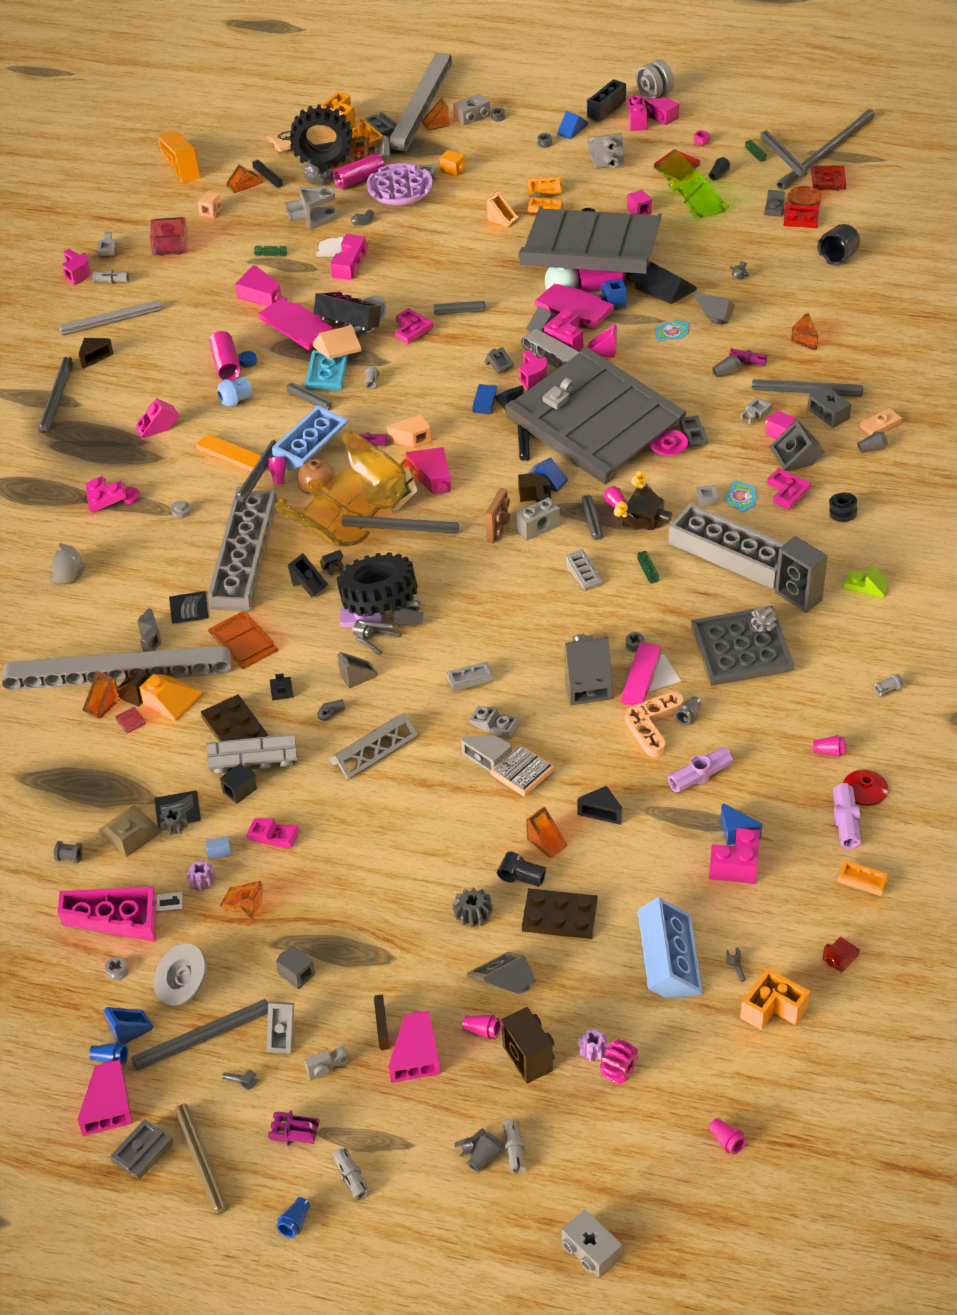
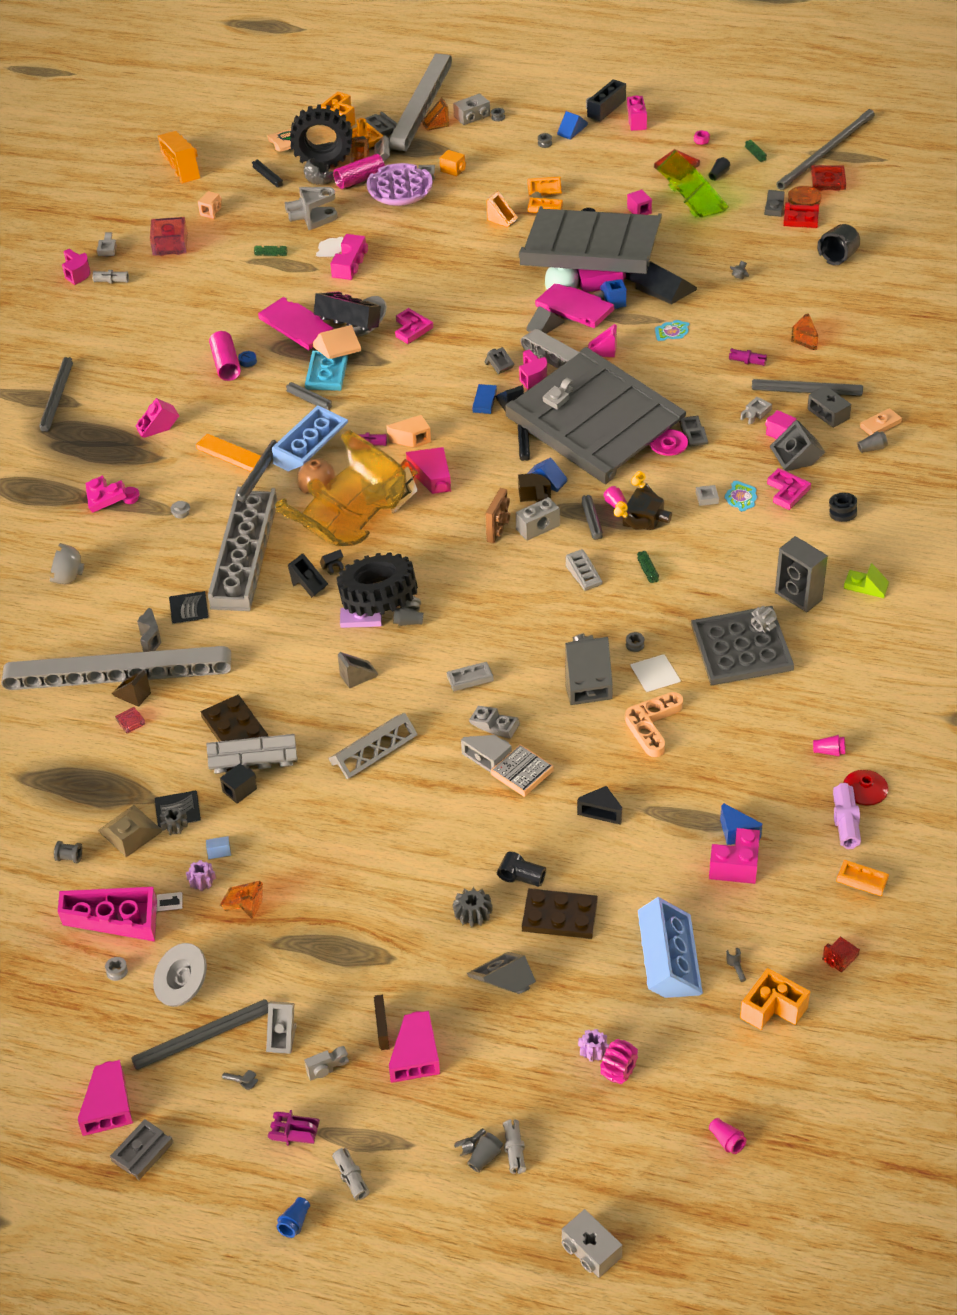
light grey axle [59,300,162,335] -> none
dark brown slope [79,338,114,369] -> none
clear orange slope [82,671,120,719] -> none
blue cone [89,1042,128,1064] -> none
blue slope [104,1007,154,1044] -> none
light orange slope [139,674,203,722] -> none
dark tan axle [175,1104,228,1214] -> none
clear orange piece [208,611,278,669] -> none
light blue piece [217,377,252,407] -> none
clear orange slope [226,164,263,193] -> none
dark pink slope [235,265,282,307] -> none
dark pink slope [246,818,300,848] -> none
dark pink cone [268,457,286,485] -> none
black tile [270,673,293,701] -> none
dark grey brick [276,945,315,989] -> none
dark grey arm [317,699,345,721] -> none
dark grey axle [341,515,459,534] -> none
dark grey arm [351,210,374,225] -> none
dark grey plant [353,619,402,654] -> none
light grey pin [364,366,379,389] -> none
dark grey axle [434,301,486,315] -> none
dark pink cone [463,1015,501,1039] -> none
dark brown brick [501,1007,555,1084] -> none
clear orange slope [526,807,567,858] -> none
dark pink brick [544,309,583,352] -> none
light grey piece [588,133,624,168] -> none
dark pink slope [621,641,661,706] -> none
light grey wheel [636,60,674,98] -> none
dark pink slope [644,98,680,125] -> none
light grey brick [668,503,785,589] -> none
lavender piece [668,747,733,793] -> none
flat silver cone [675,696,702,725] -> none
dark grey slope [694,293,735,325] -> none
flat silver cone [712,355,741,377] -> none
dark grey axle [760,130,807,177] -> none
light grey pin [874,674,903,696] -> none

